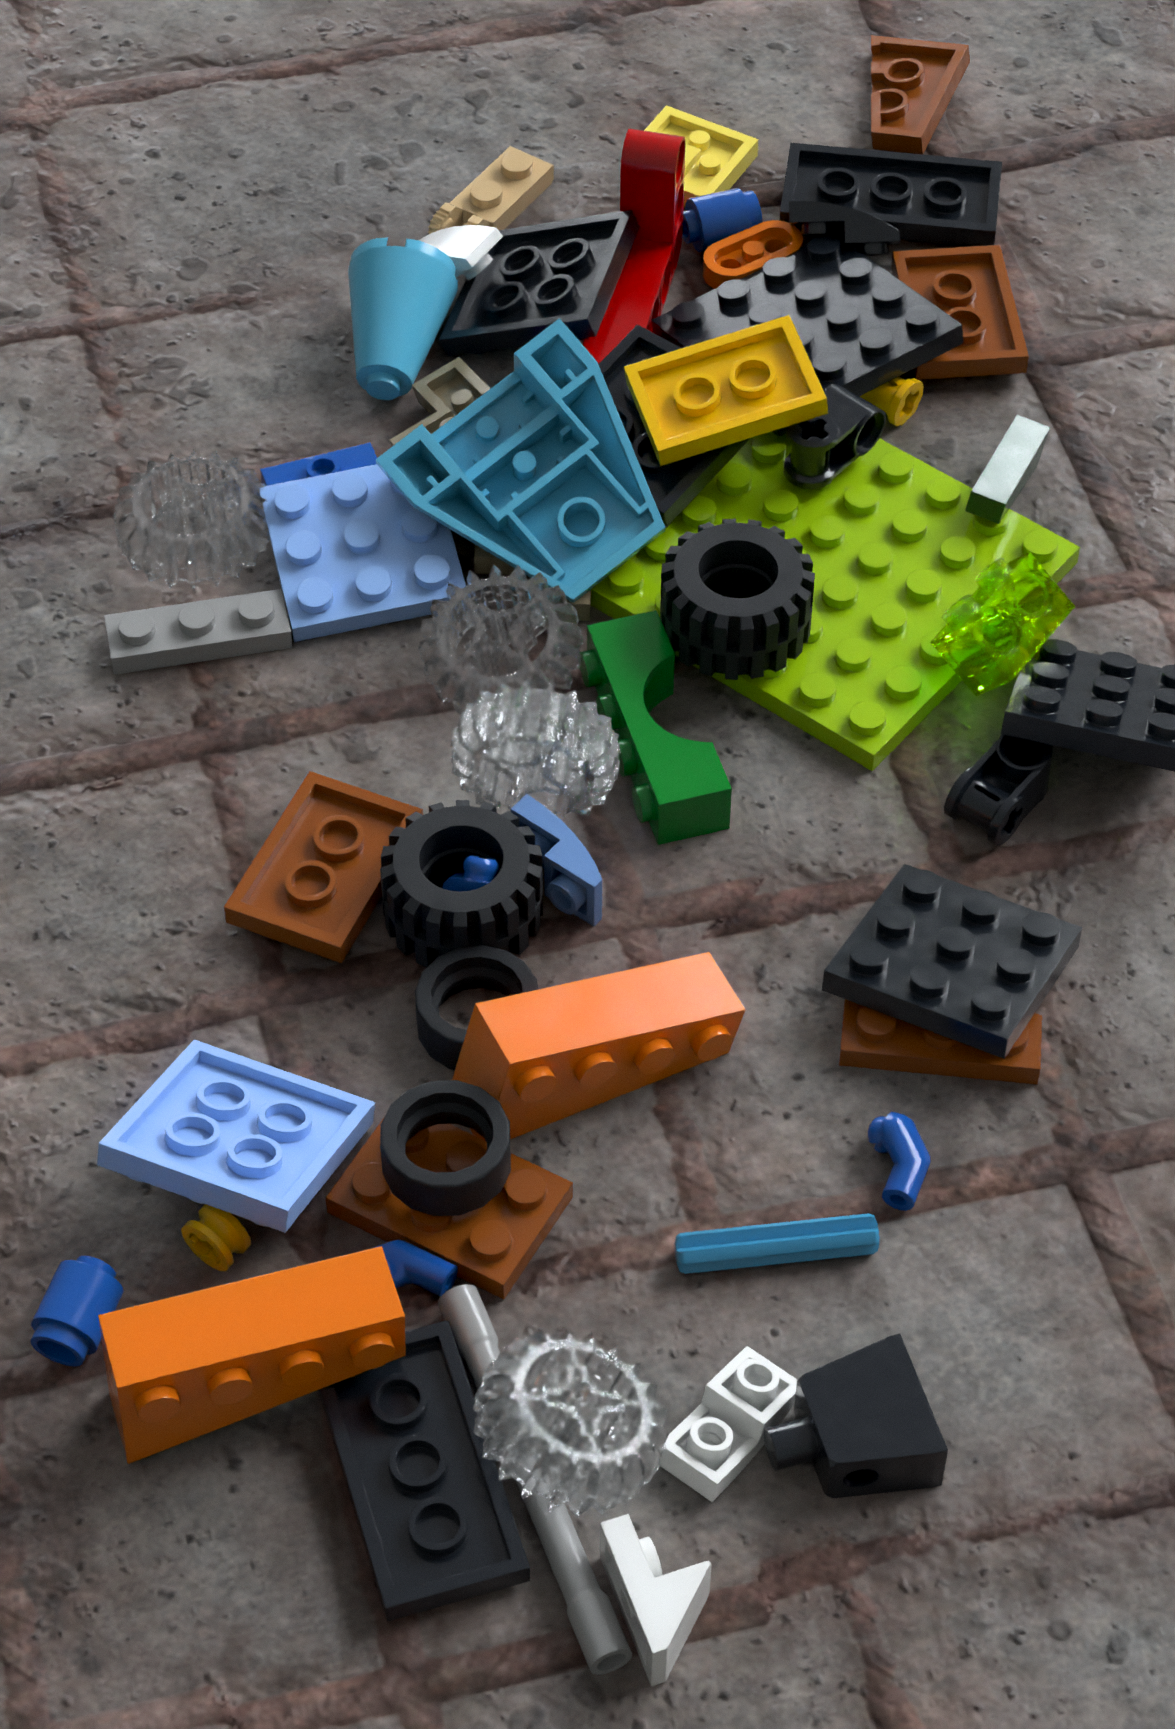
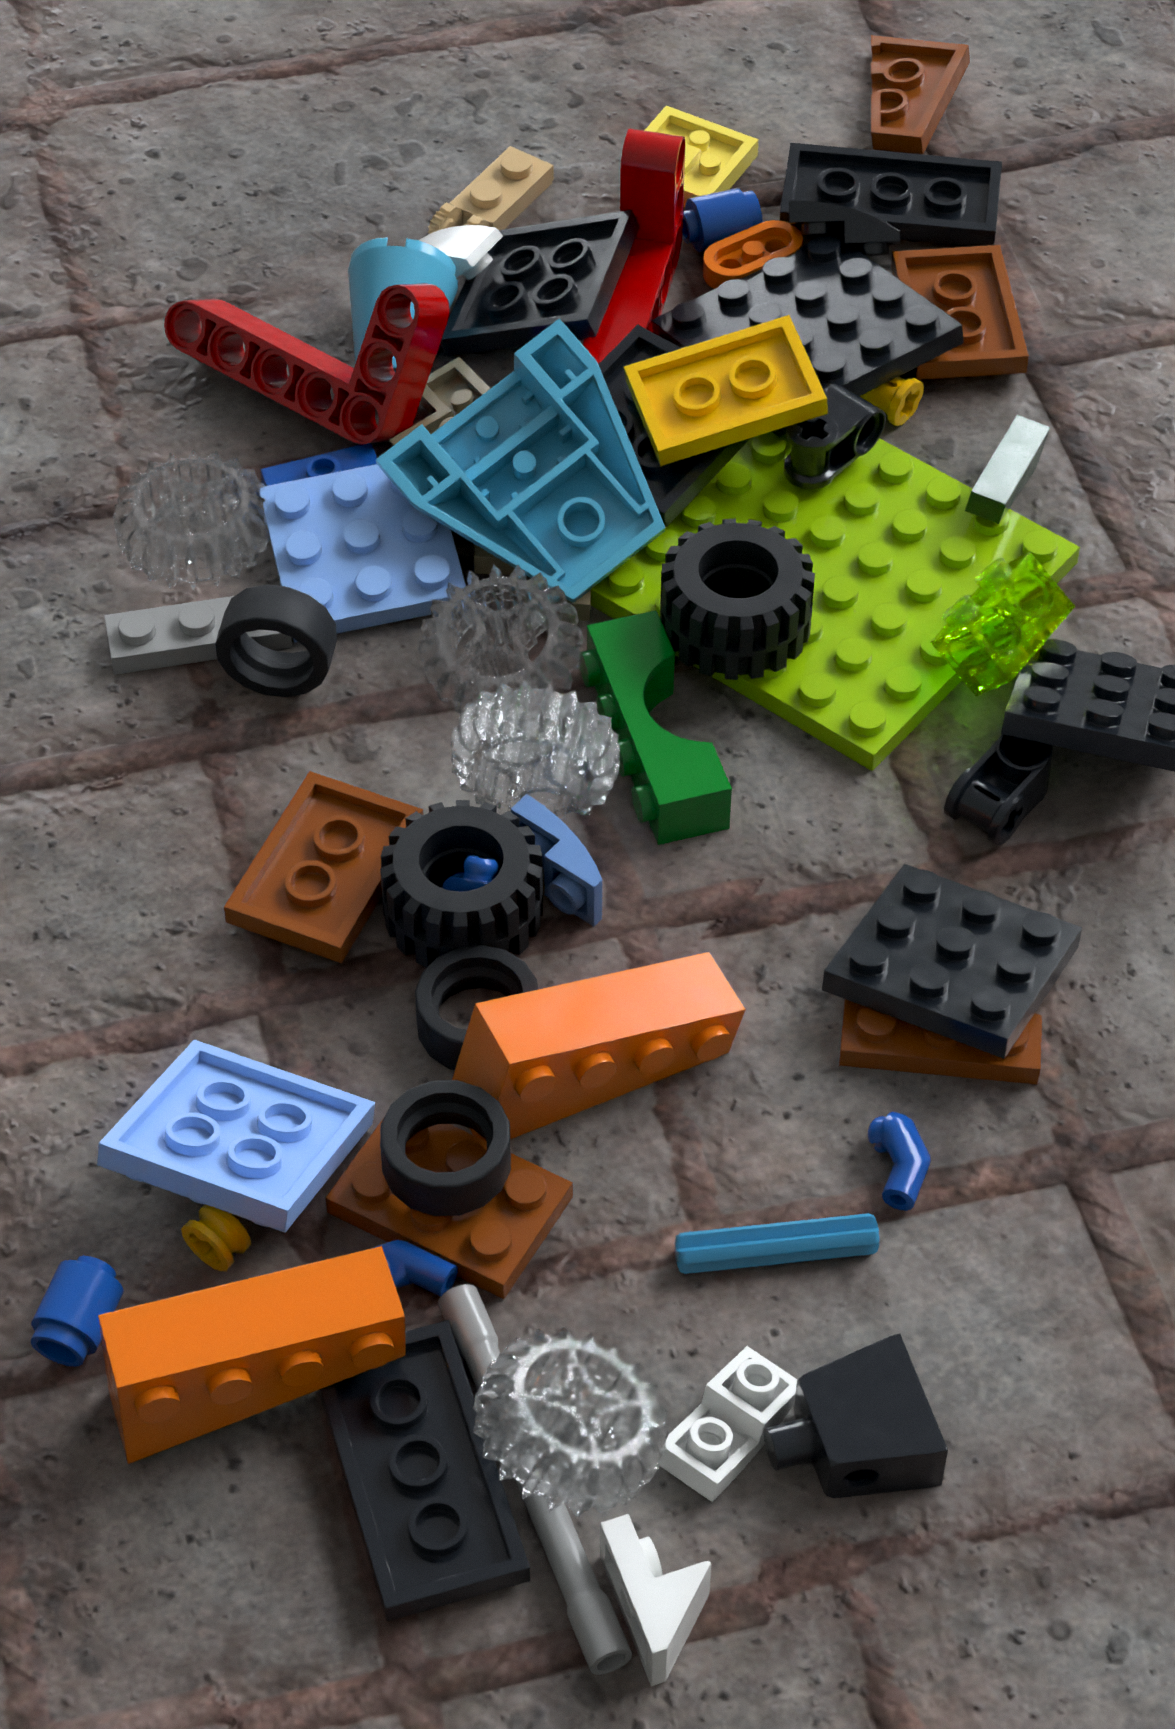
none -> red beam [164,283,450,445]
none -> black tyre [215,585,337,697]

